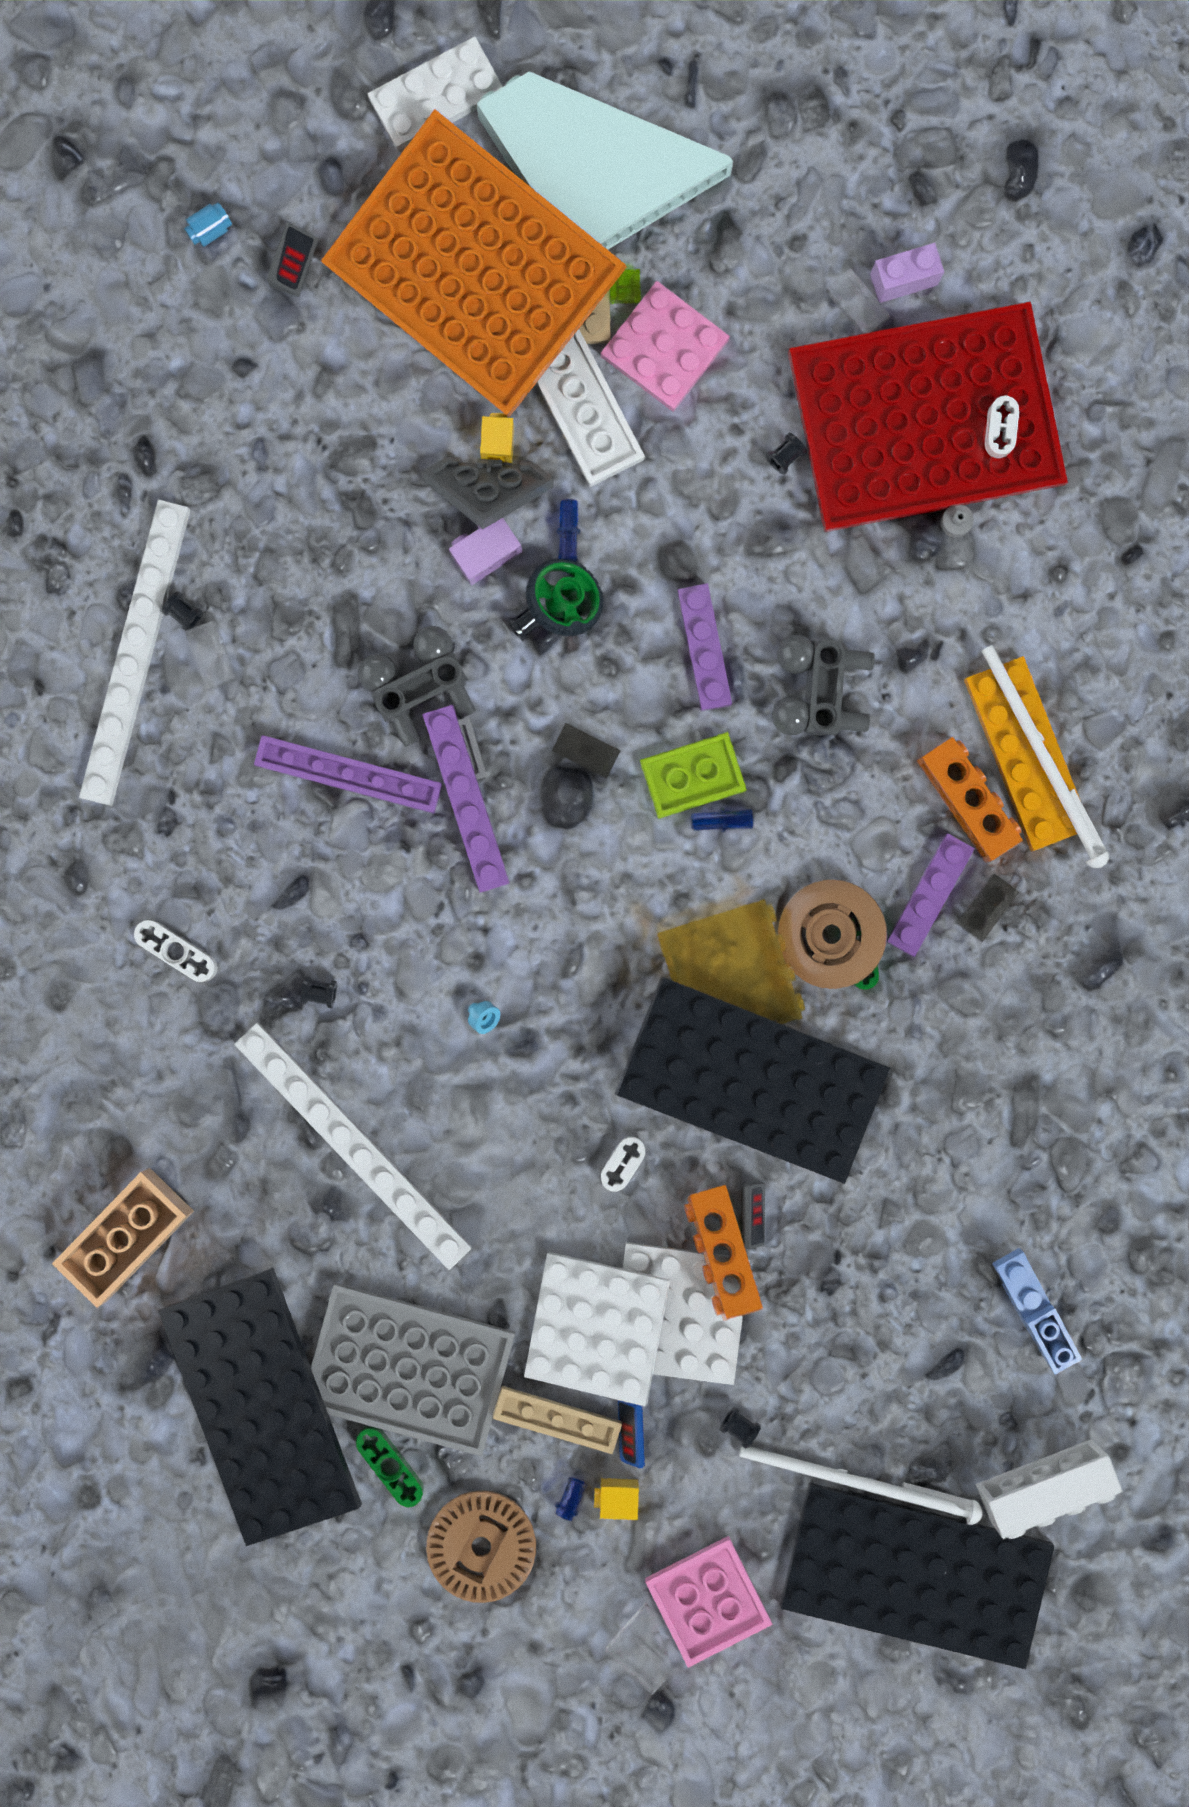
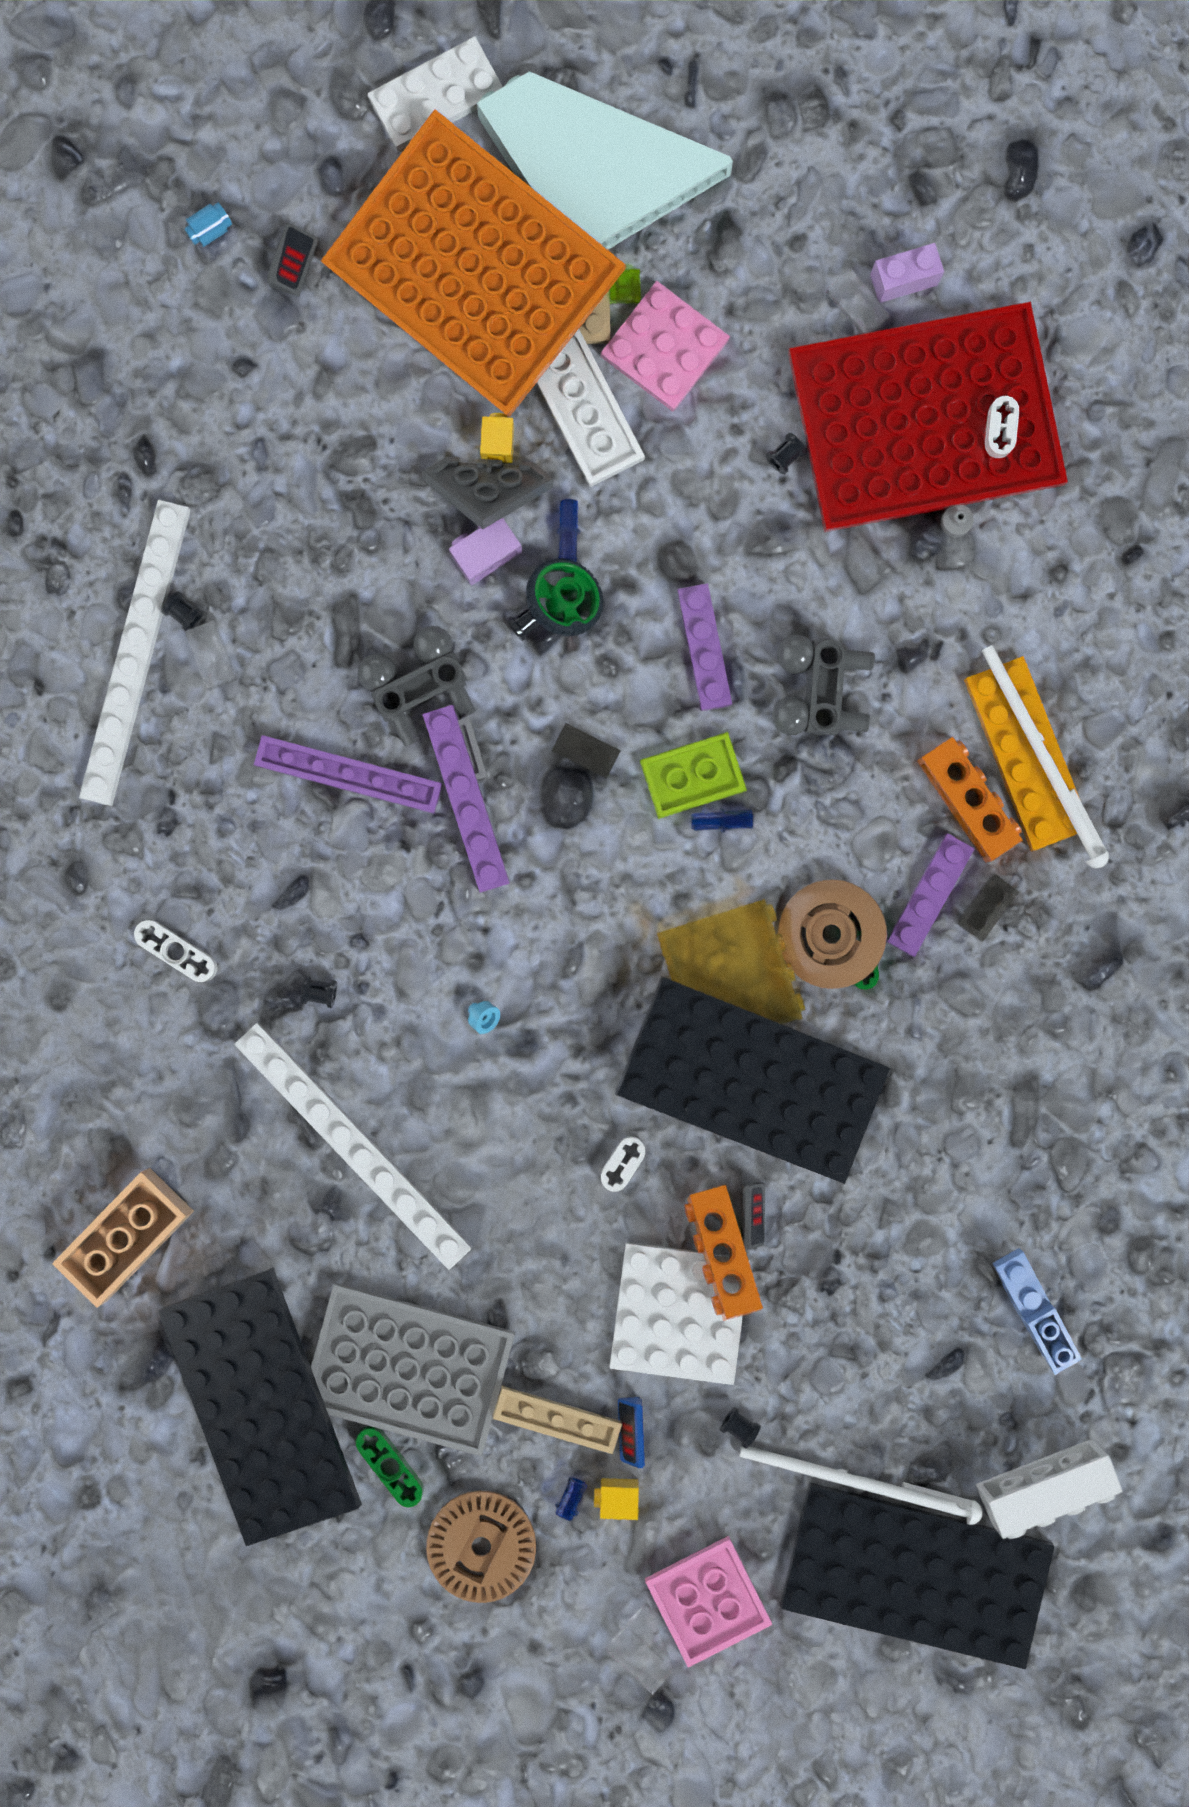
white plate [524,1252,670,1406] -> none

